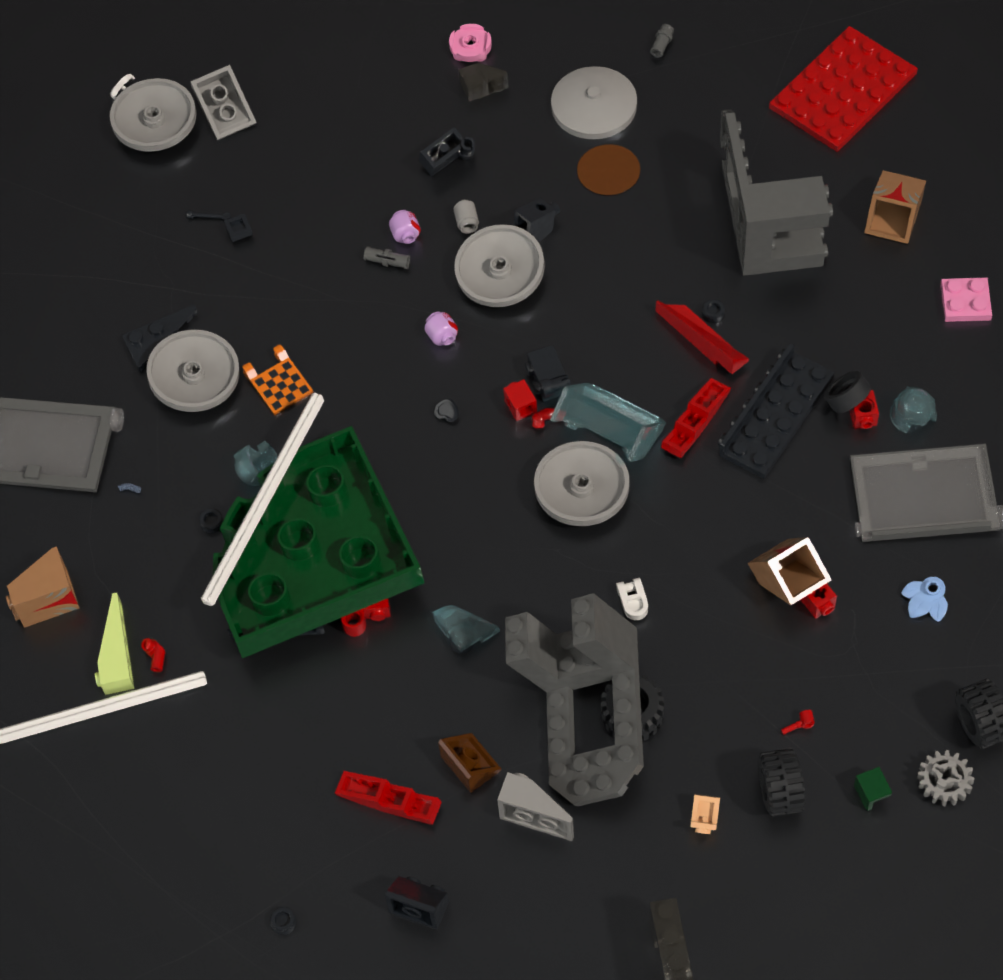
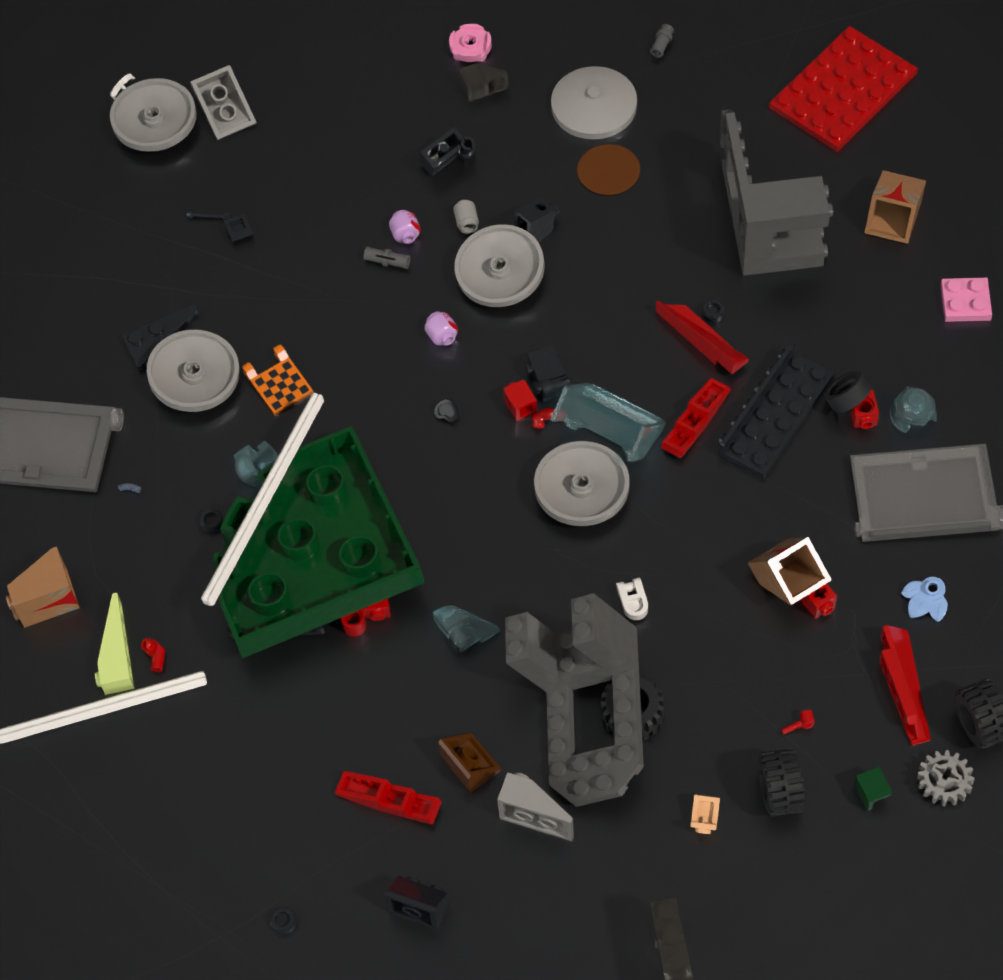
none -> red wedge [879,625,931,746]

